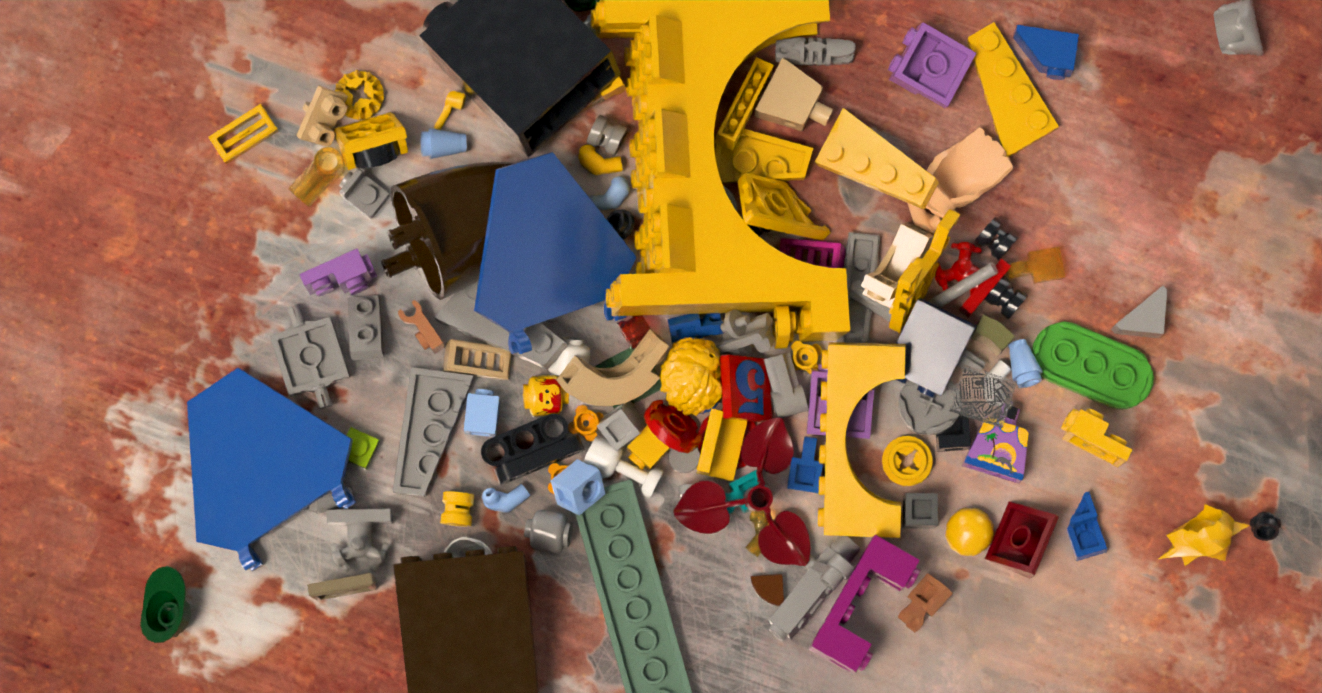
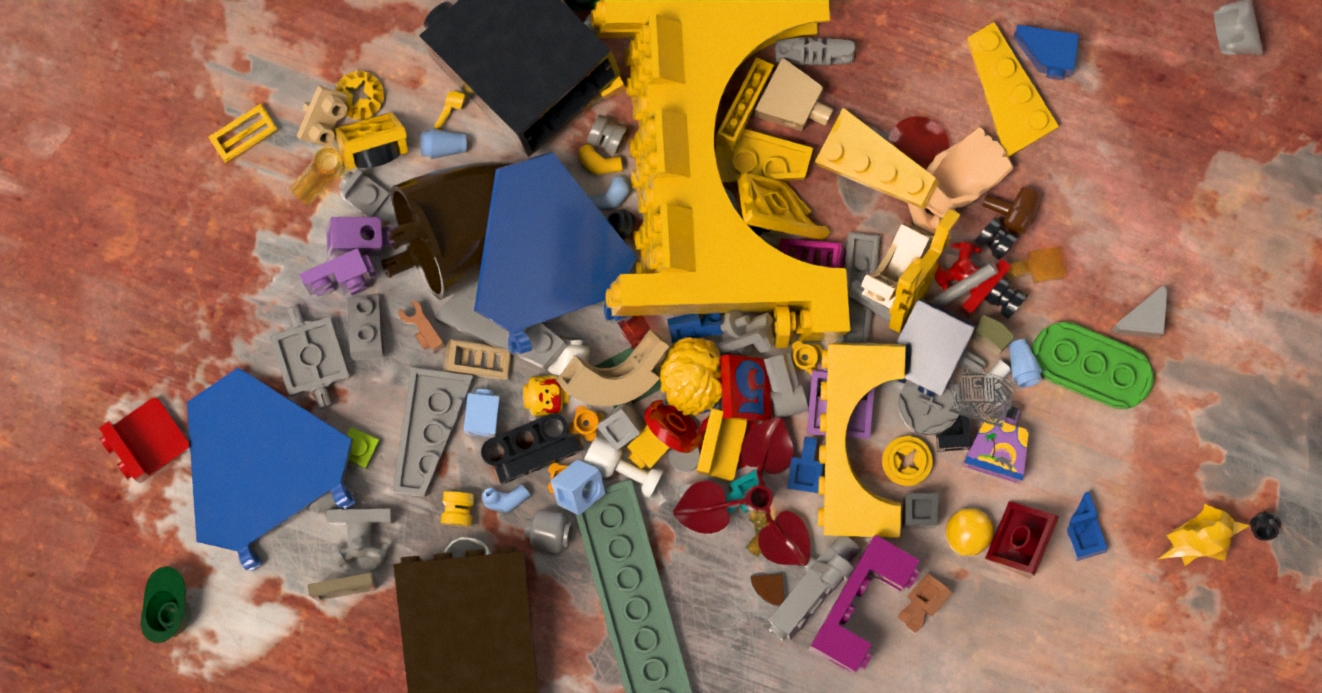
medium lavender plate [888,22,976,108] -> none
yellow plate [1060,408,1132,468] -> none
none -> red bracket [98,398,190,483]
none -> medium lavender torso [326,217,397,259]
none -> clear red dish [887,116,949,170]
none -> reddish brown piece [982,187,1041,234]

